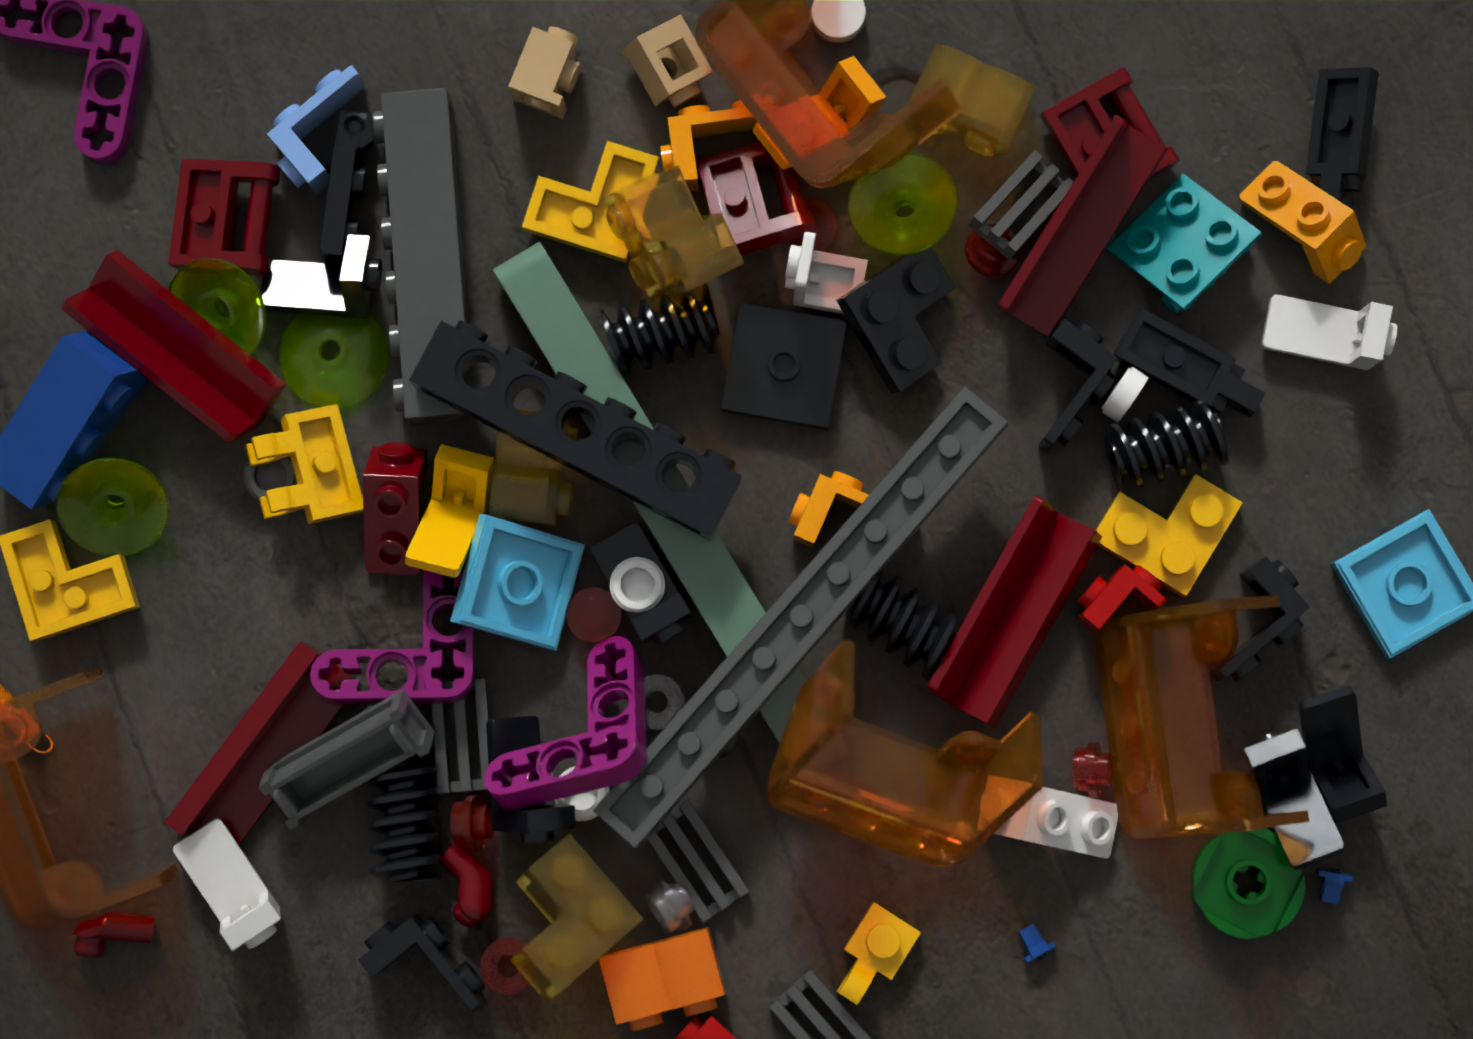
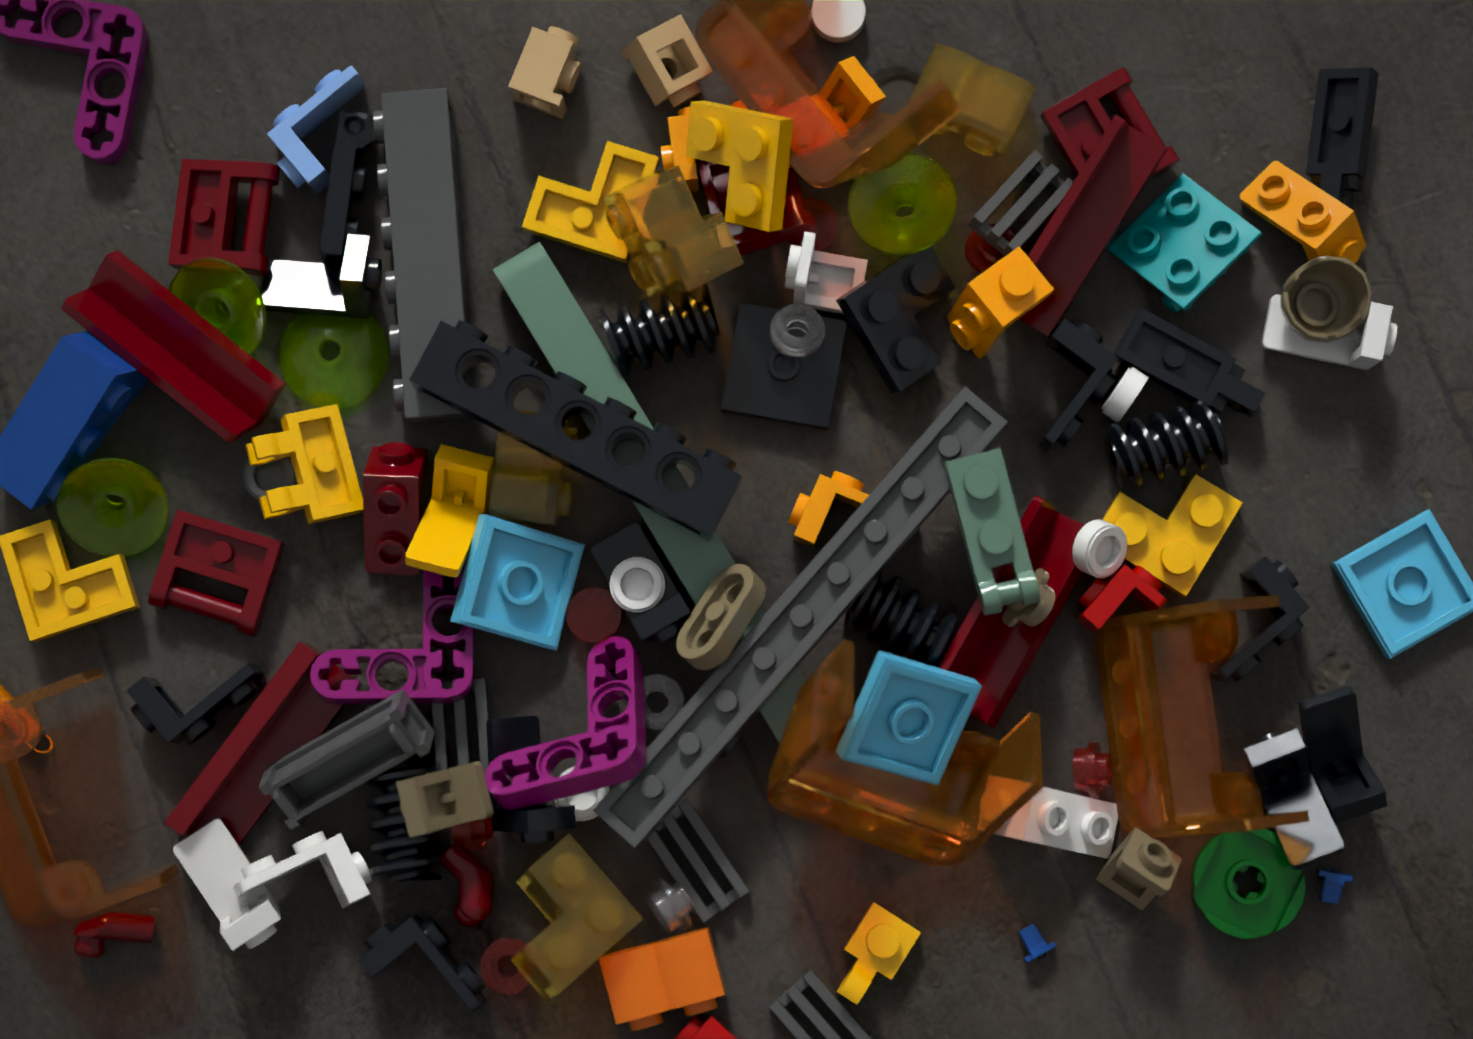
none -> black bracket [127,663,265,745]
none -> dark red plate [148,509,285,637]
none -> white bracket [233,831,372,909]
none -> dark tan bracket [396,761,493,838]
none -> dark tan plate [676,564,766,670]
none -> yellow plate [686,101,794,232]
none -> clear plate [770,303,825,357]
none -> medium azure tile [835,651,982,786]
none -> sand green plate [943,448,1041,616]
none -> light orange bracket [947,246,1054,359]
none -> dark tan plate [1002,568,1055,627]
none -> white tile [1072,519,1127,578]
none -> dark tan bracket [1096,827,1182,911]
none -> dark tan hair [1280,256,1373,343]

